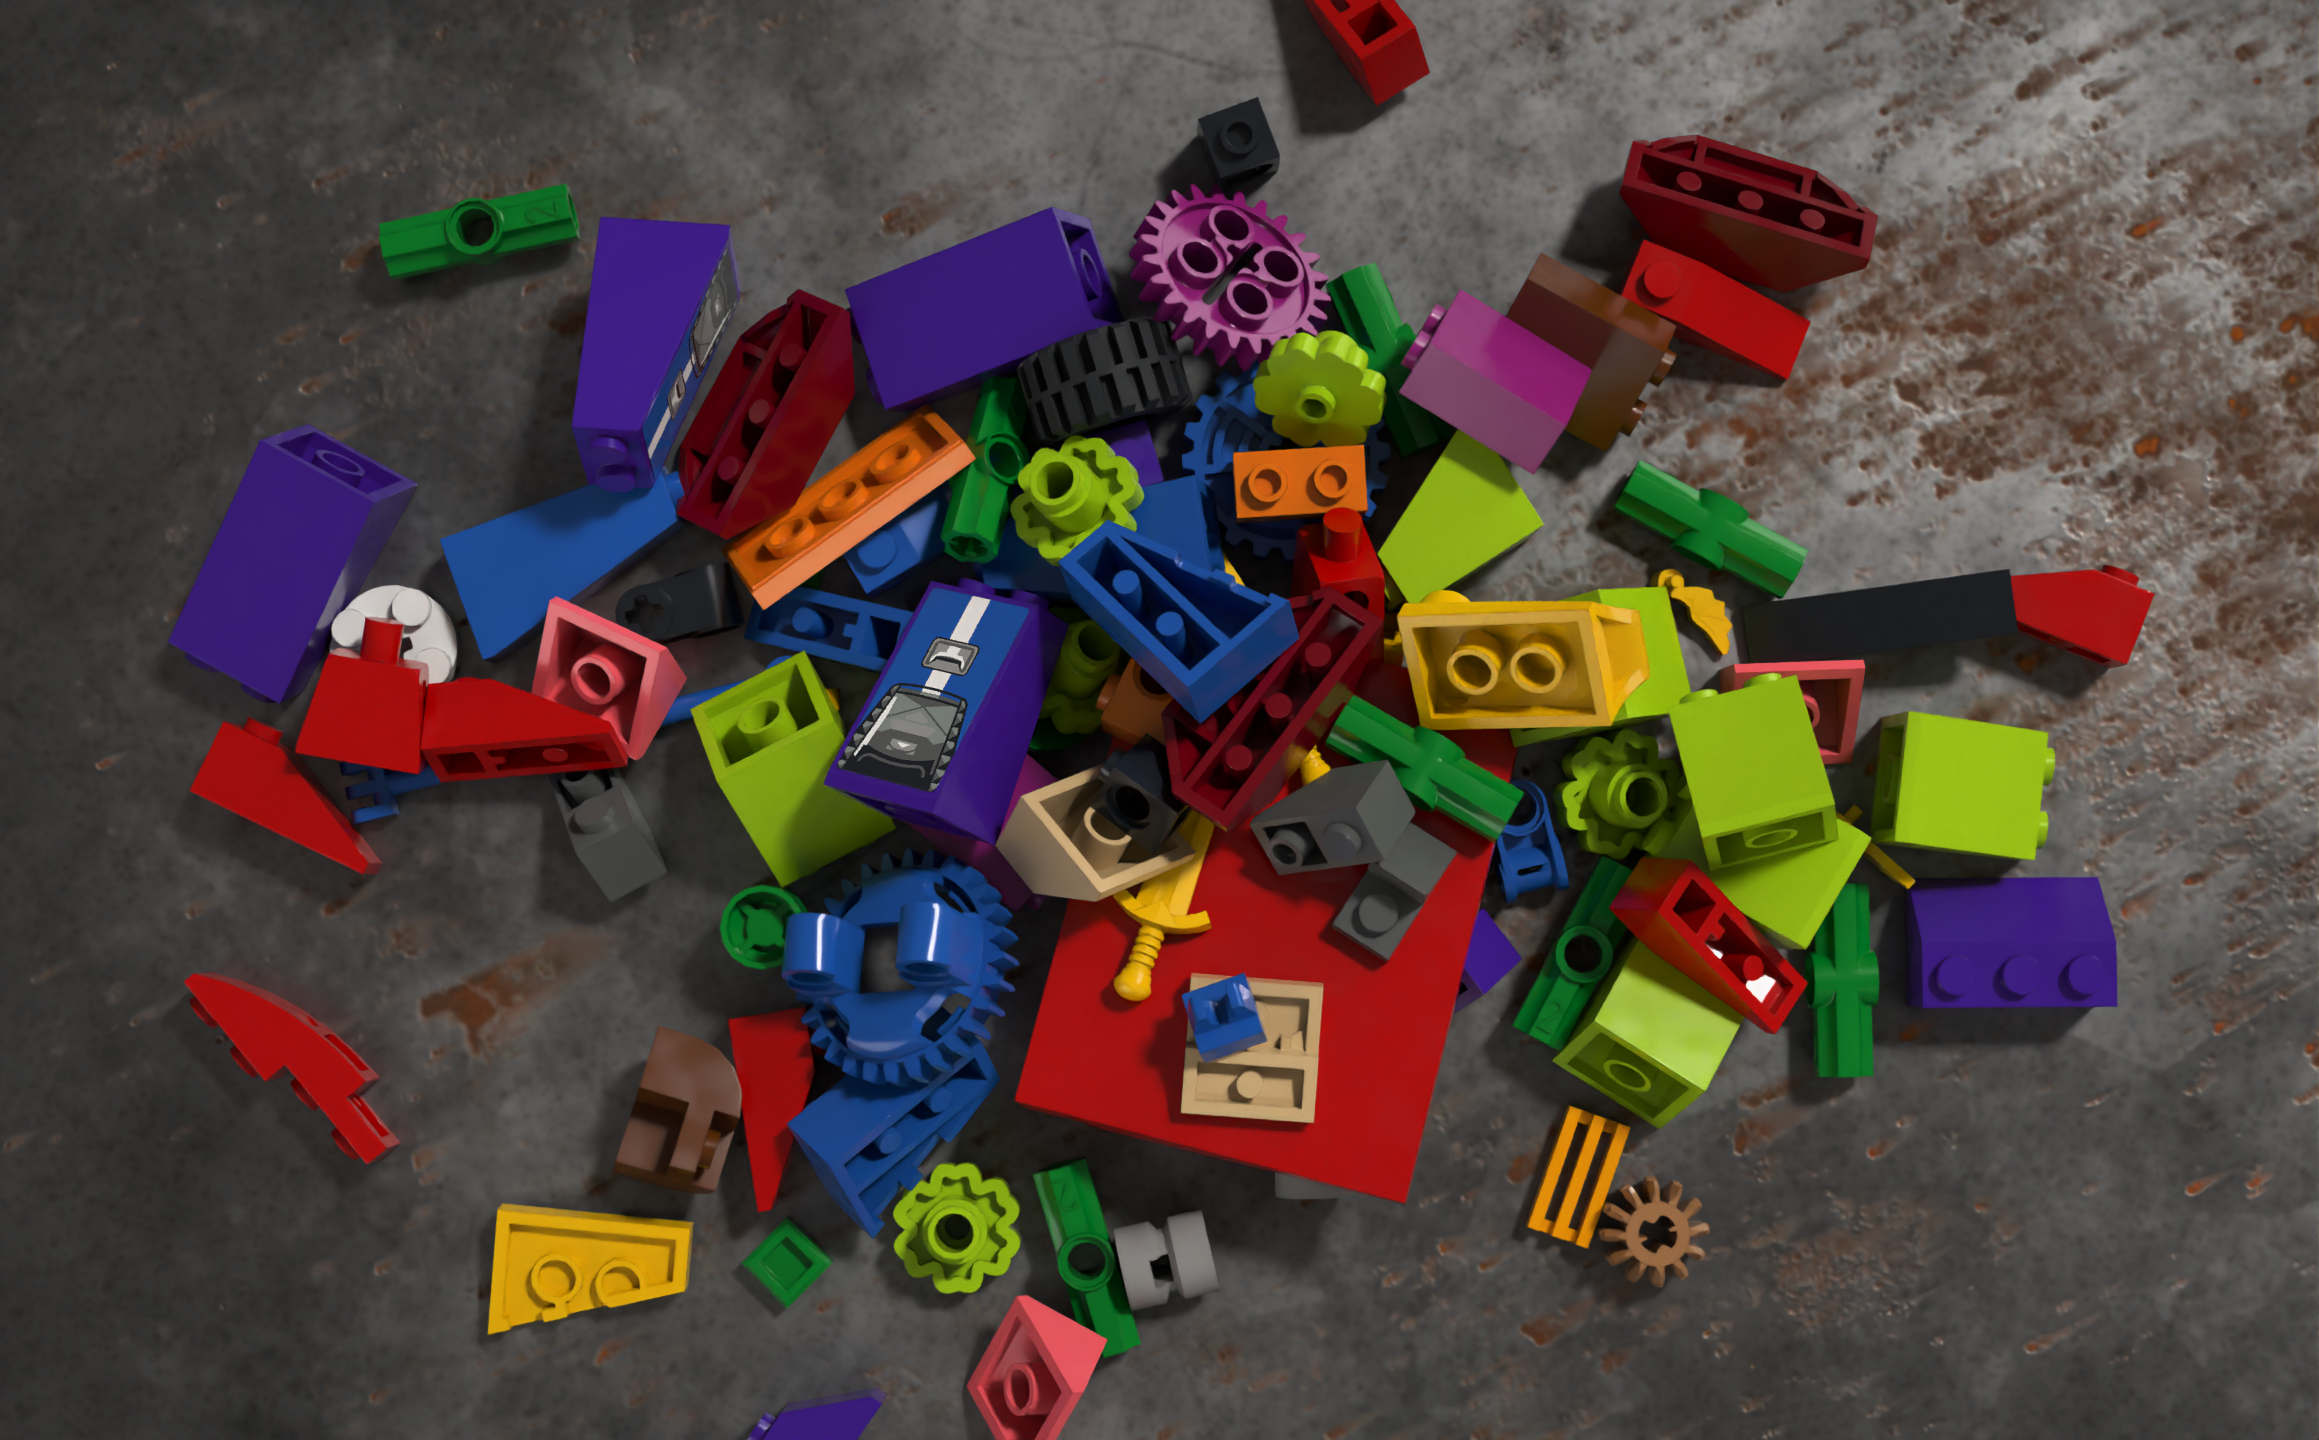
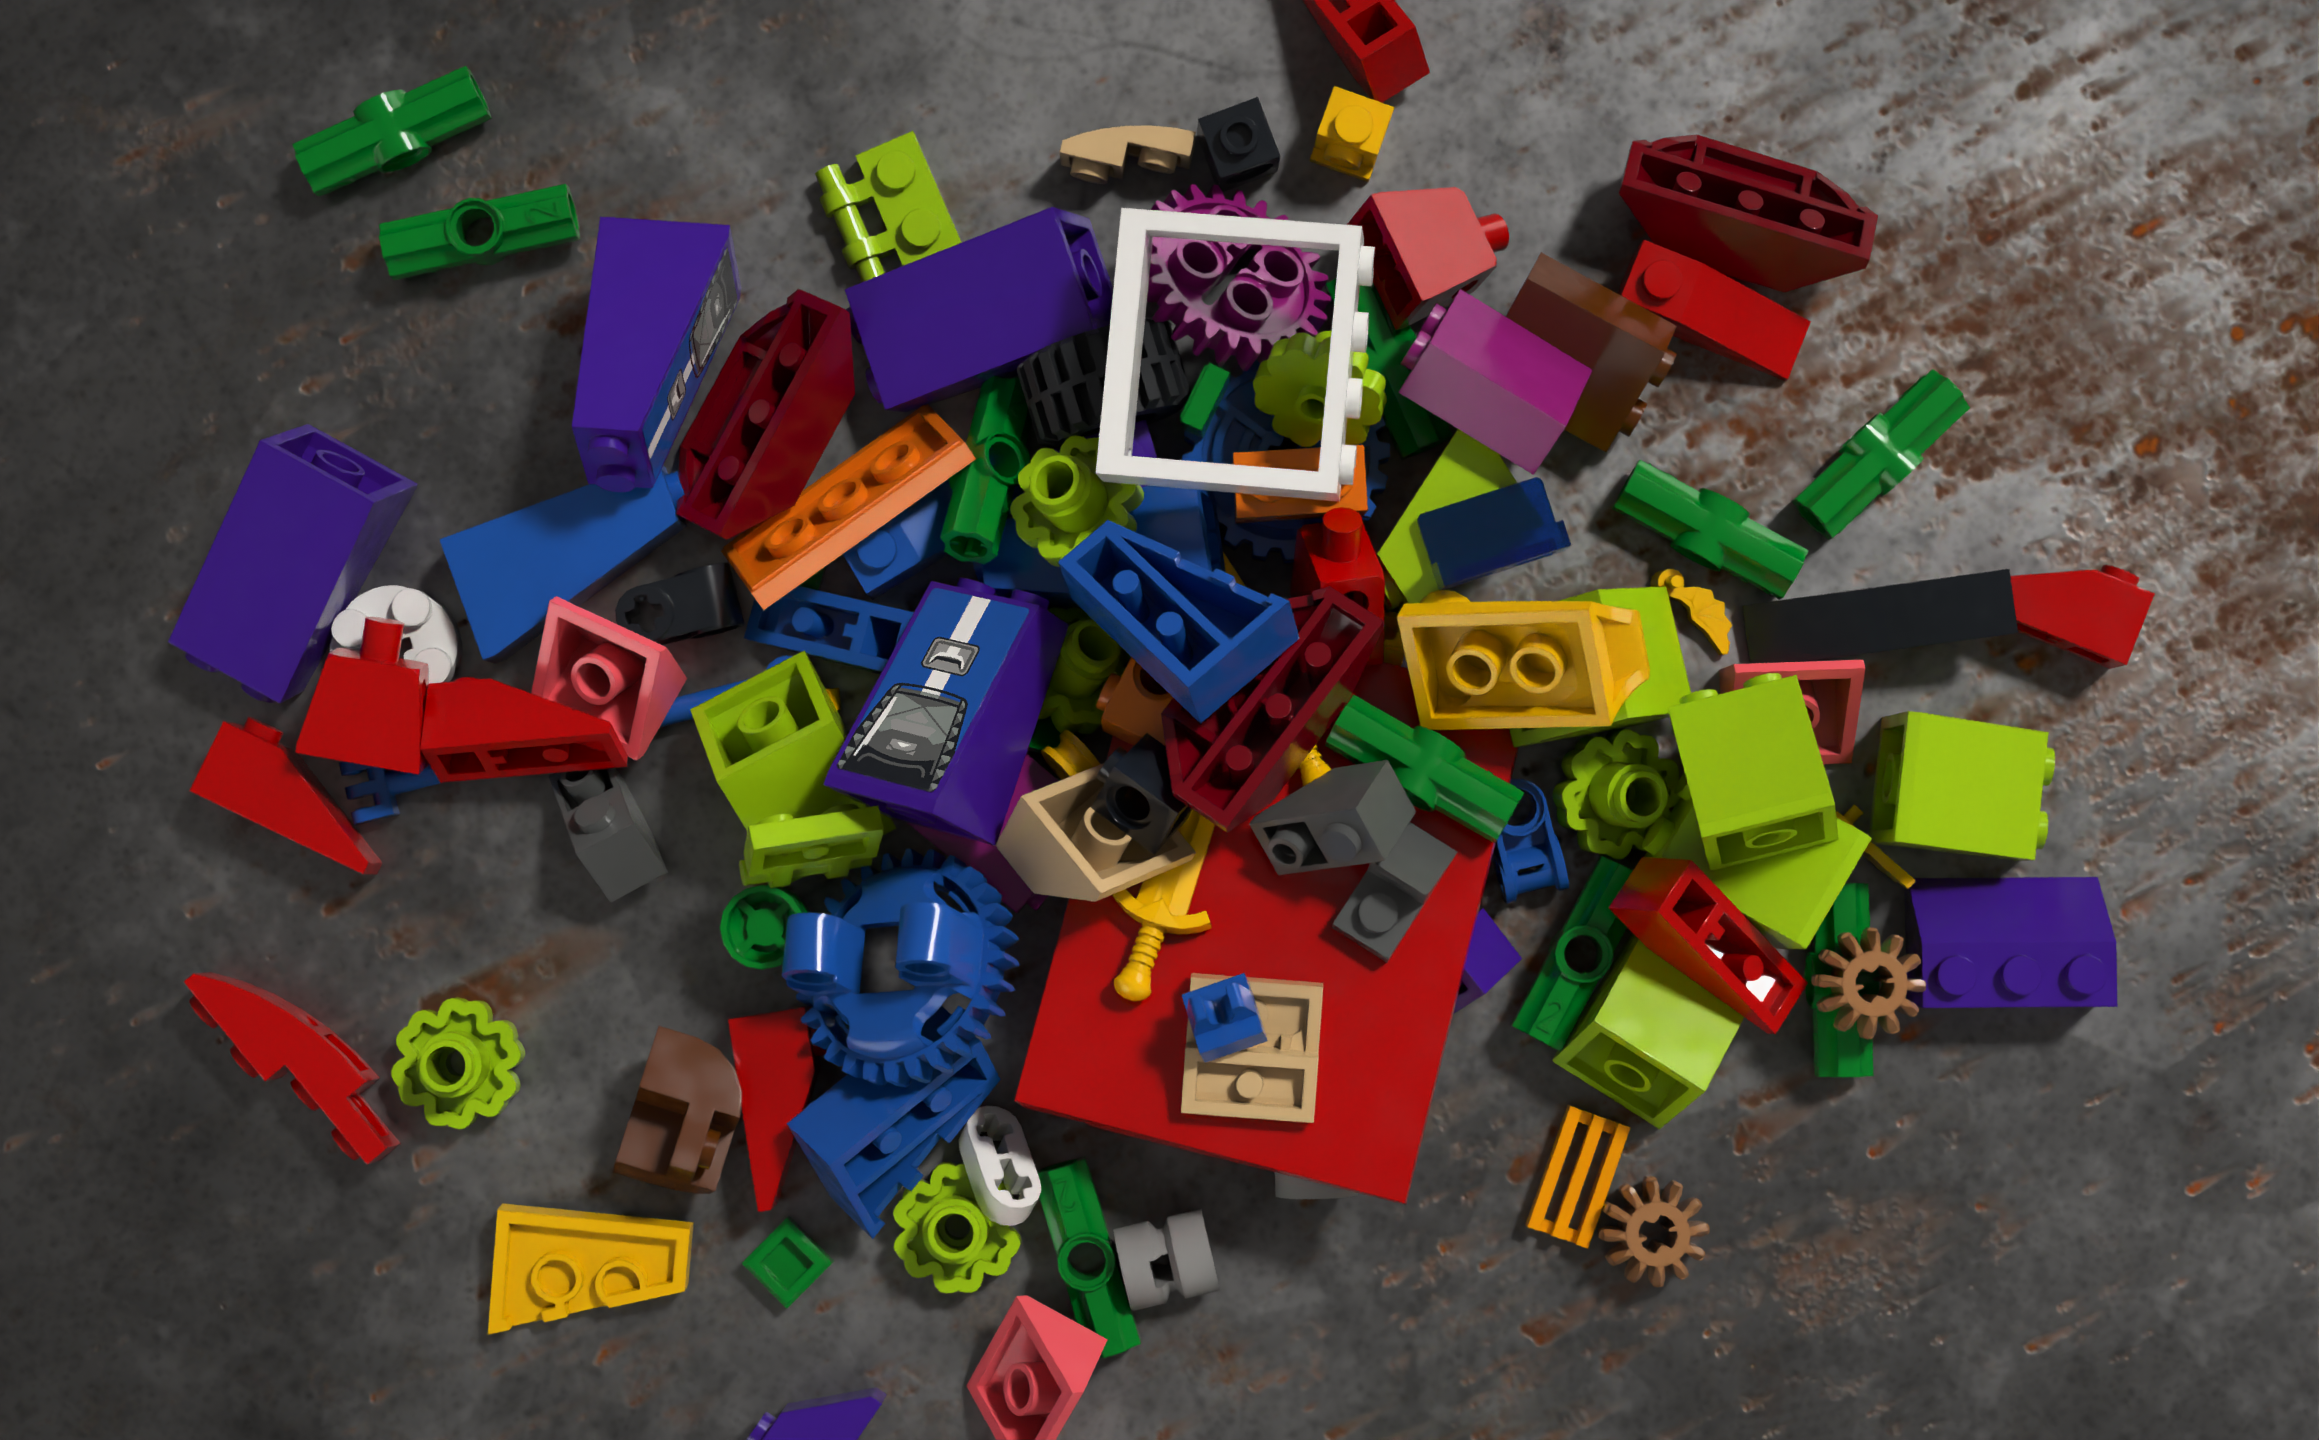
none -> green piece [292,66,492,197]
none -> lime plant [391,997,525,1129]
none -> lime plate [739,804,884,888]
none -> lime plate [815,131,962,282]
none -> white beam [958,1105,1041,1226]
none -> yellow bush [1041,730,1100,780]
none -> tan slope [1060,126,1196,184]
none -> white window [1096,208,1375,502]
none -> green tile [1180,362,1231,439]
none -> yellow brick [1309,86,1394,182]
none -> torso [1347,187,1509,330]
none -> clear blue panel [1417,477,1571,590]
none -> green piece [1792,369,1970,540]
none -> medium nougat gear [1811,927,1926,1039]

